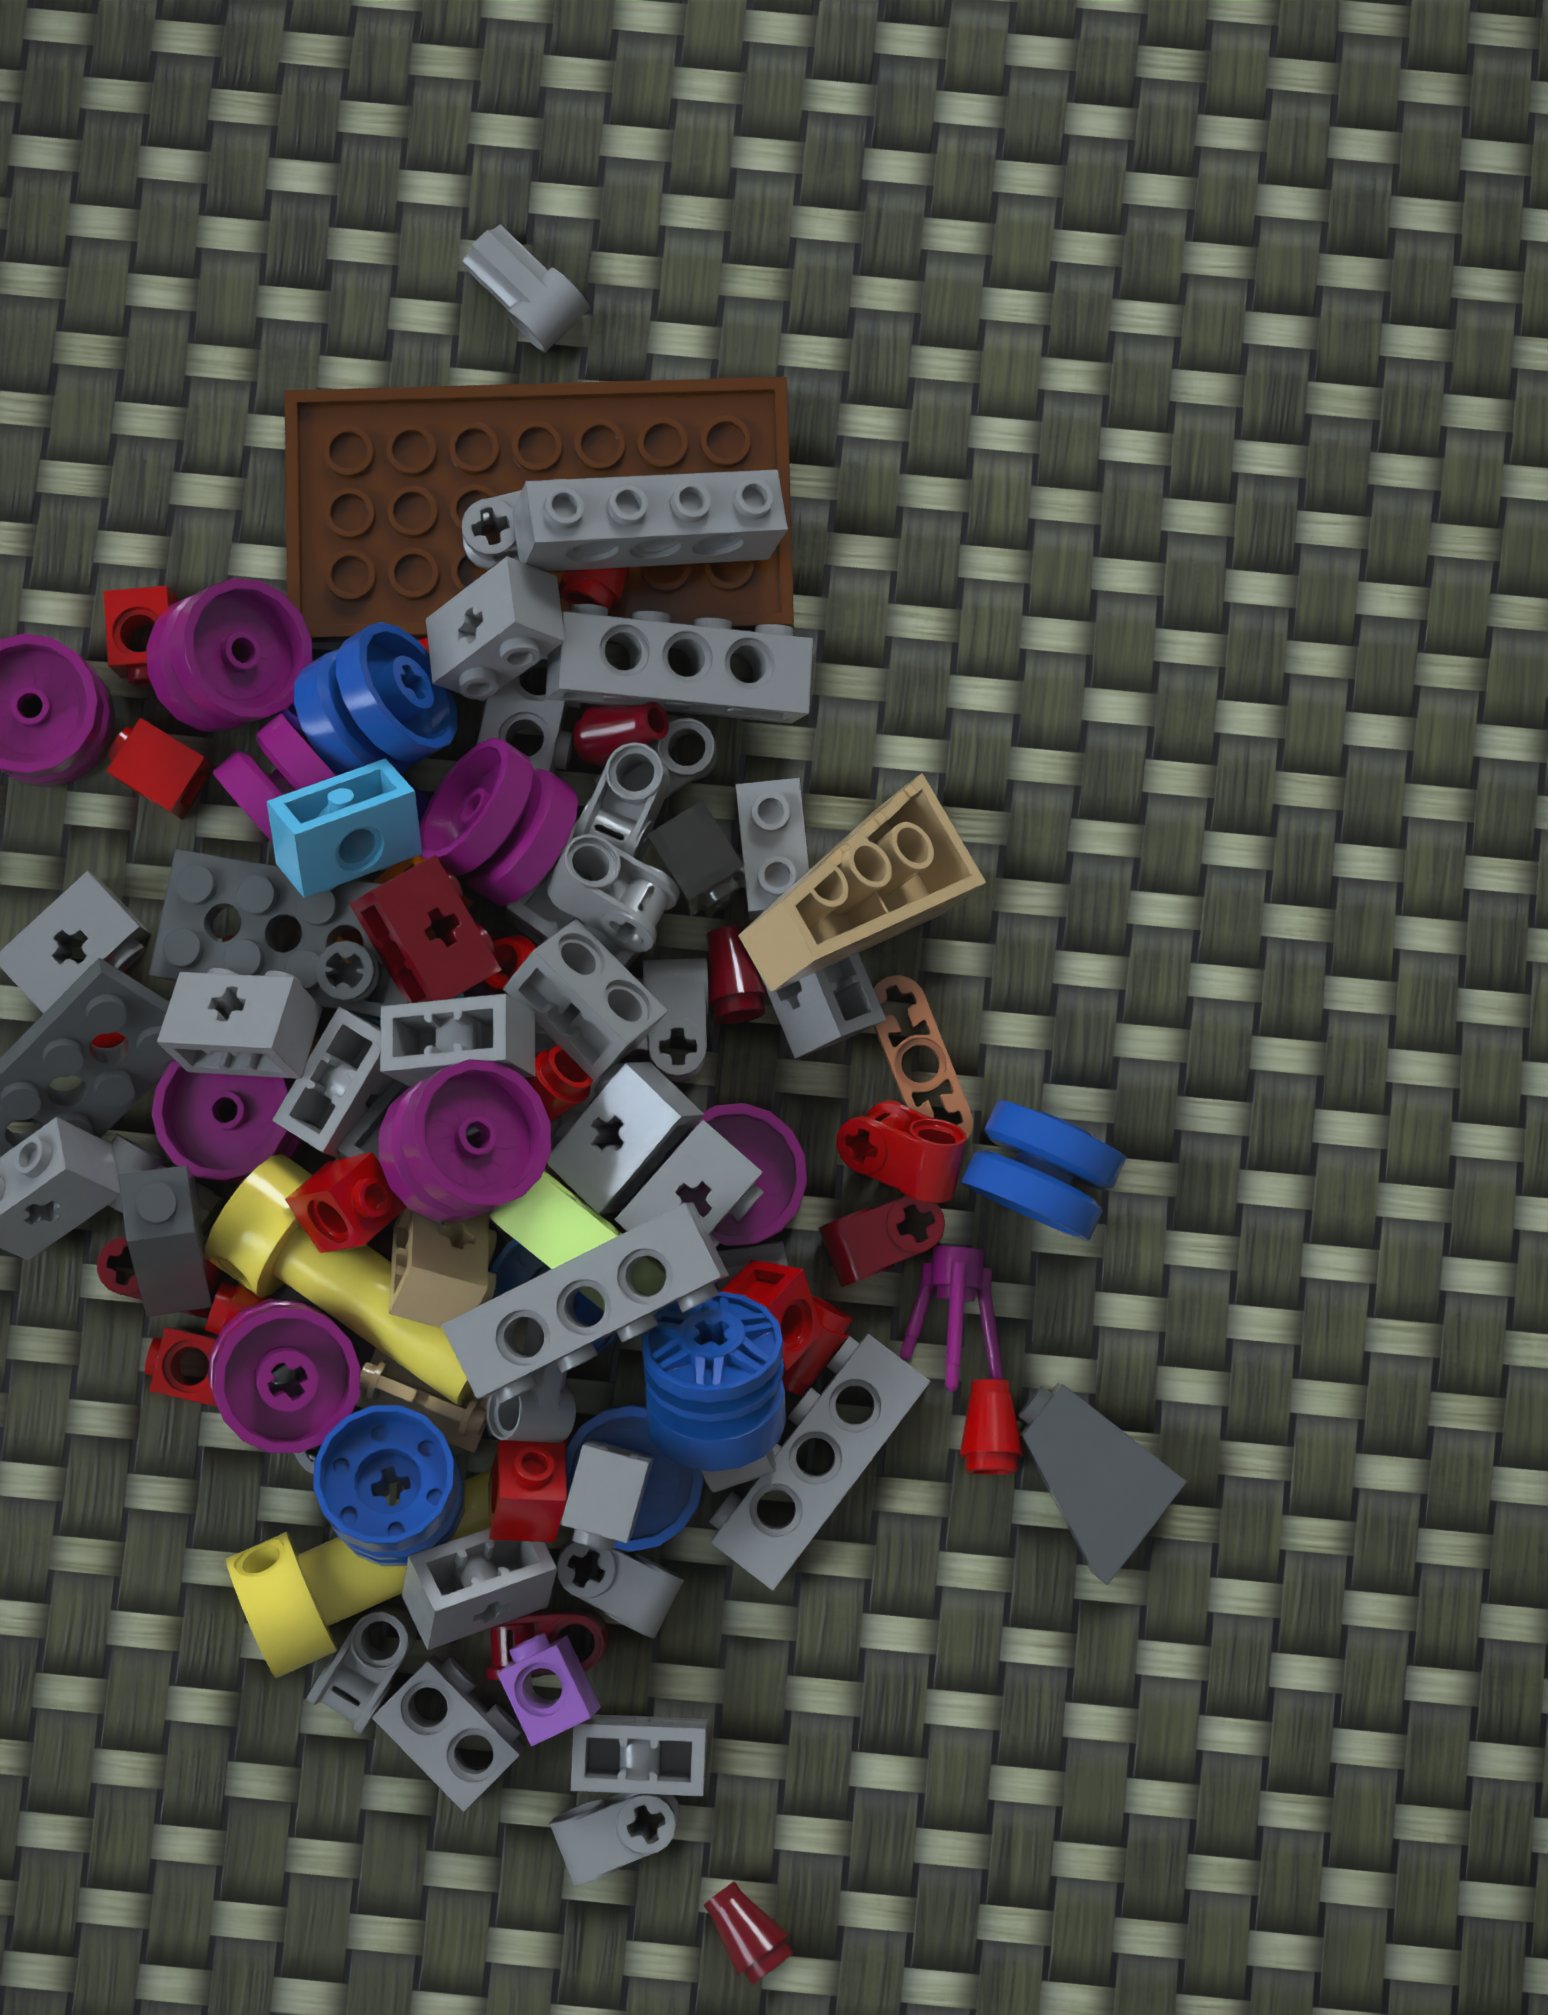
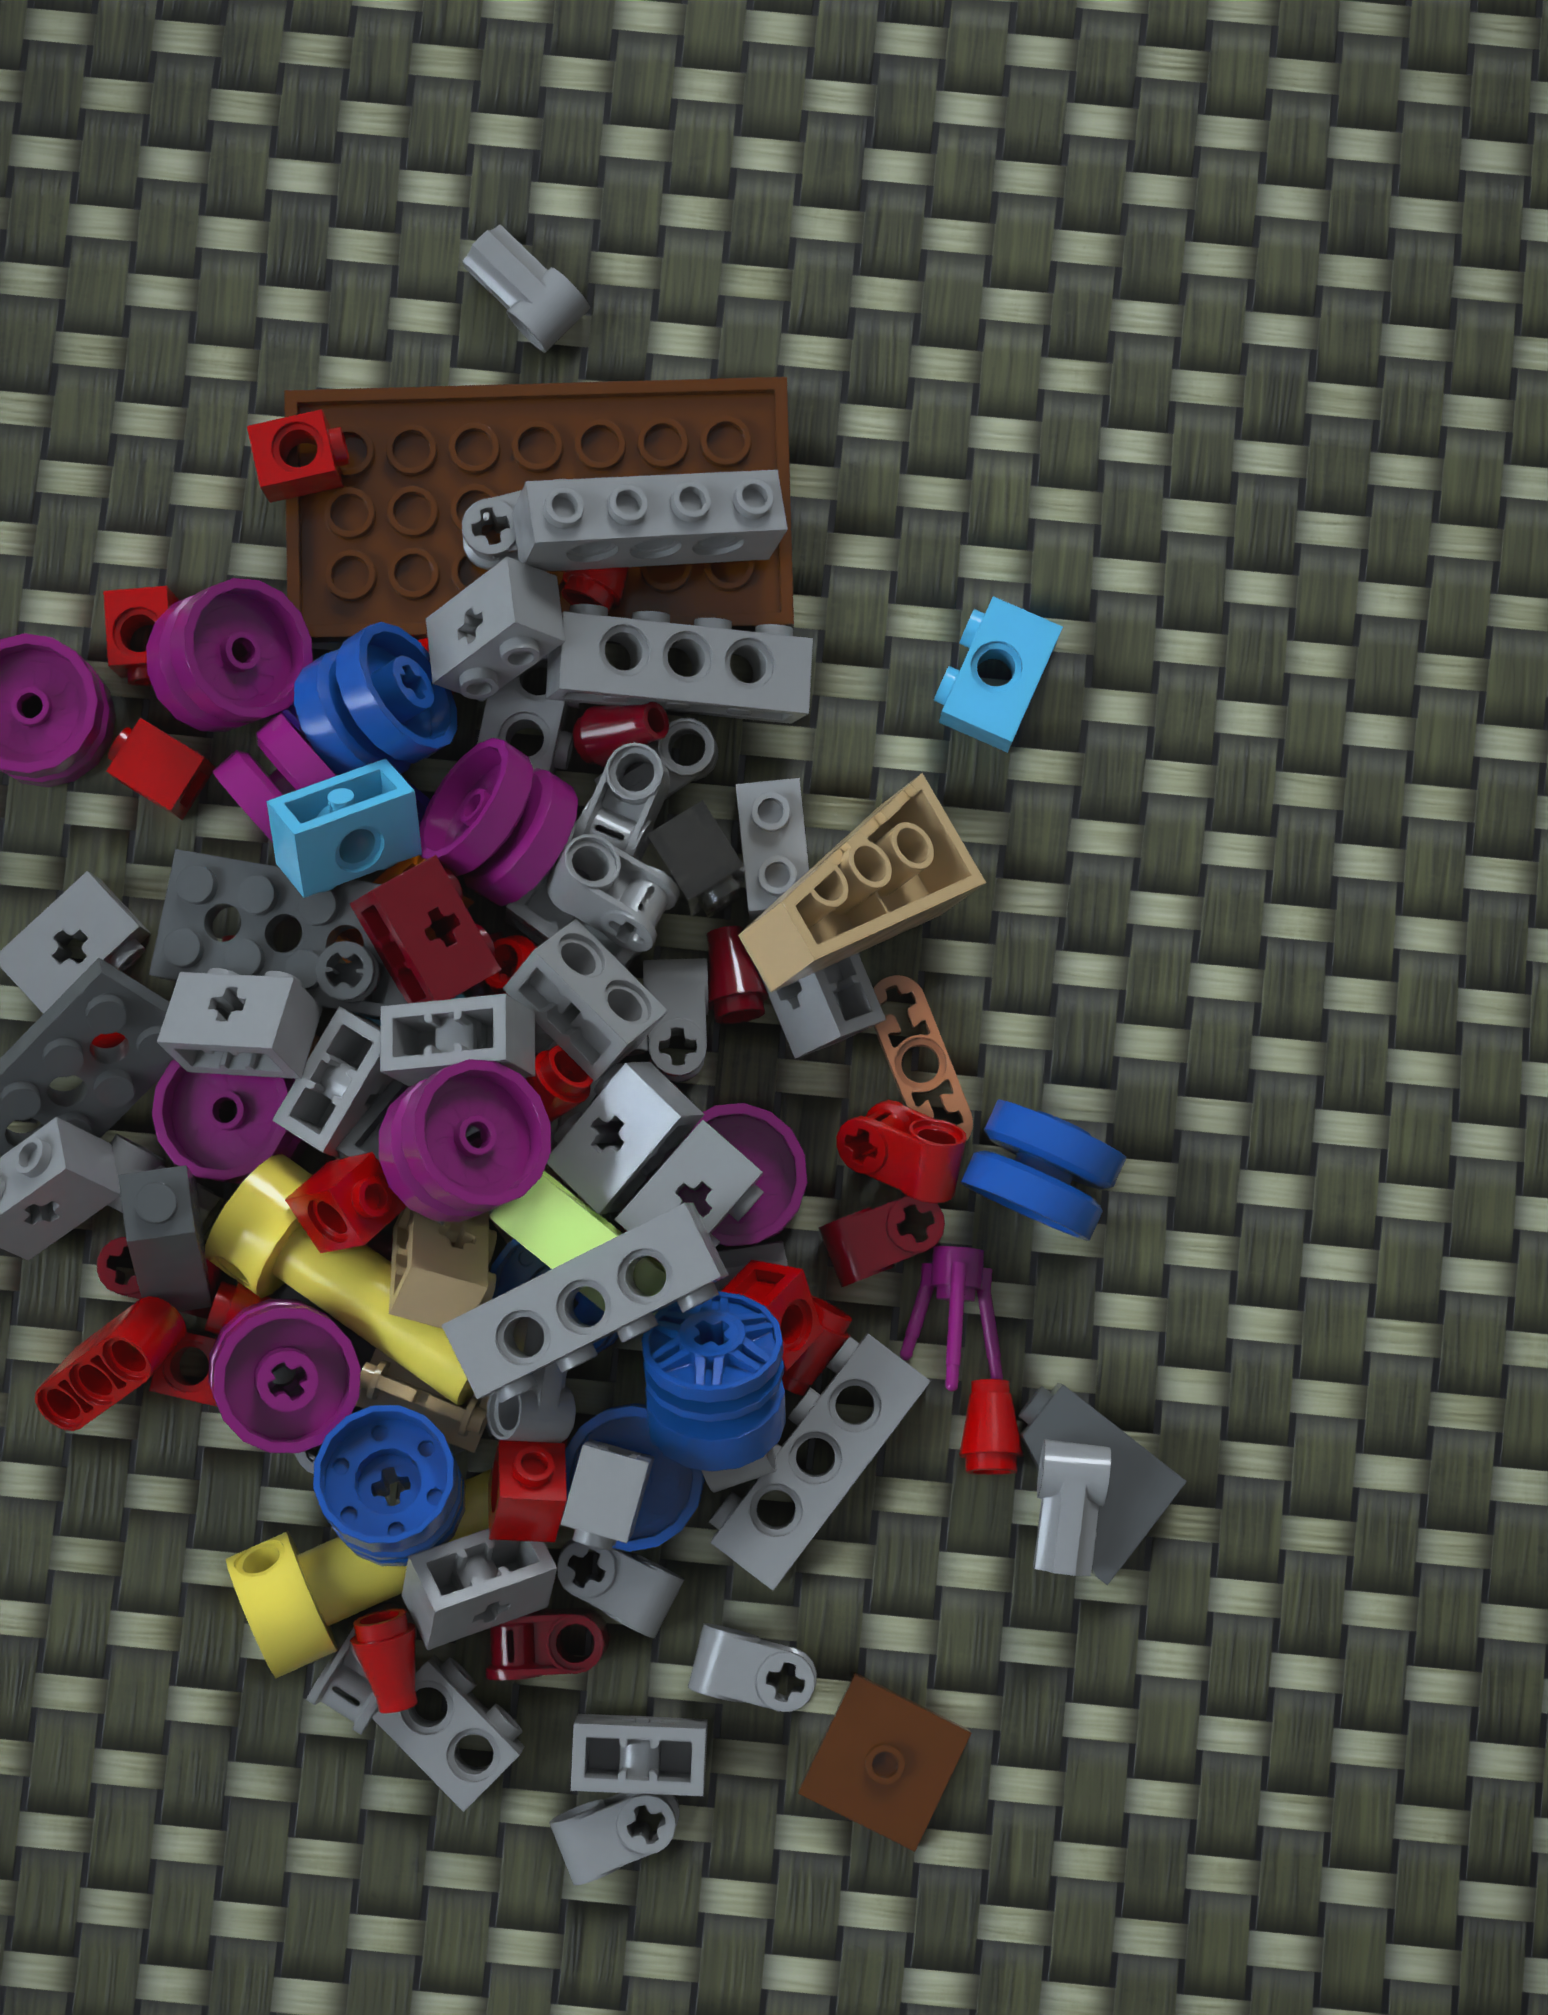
medium lavender brick [497,1633,601,1746] -> none
dark red cone [703,1881,794,1986] -> none
none -> red beam [35,1296,186,1431]
none -> red brick [247,409,350,503]
none -> red cone [350,1609,418,1714]
none -> light grey piece [688,1623,817,1712]
none -> reddish brown plate [798,1672,972,1852]
none -> medium azure brick [934,596,1063,753]
none -> light grey piece [1033,1439,1111,1576]

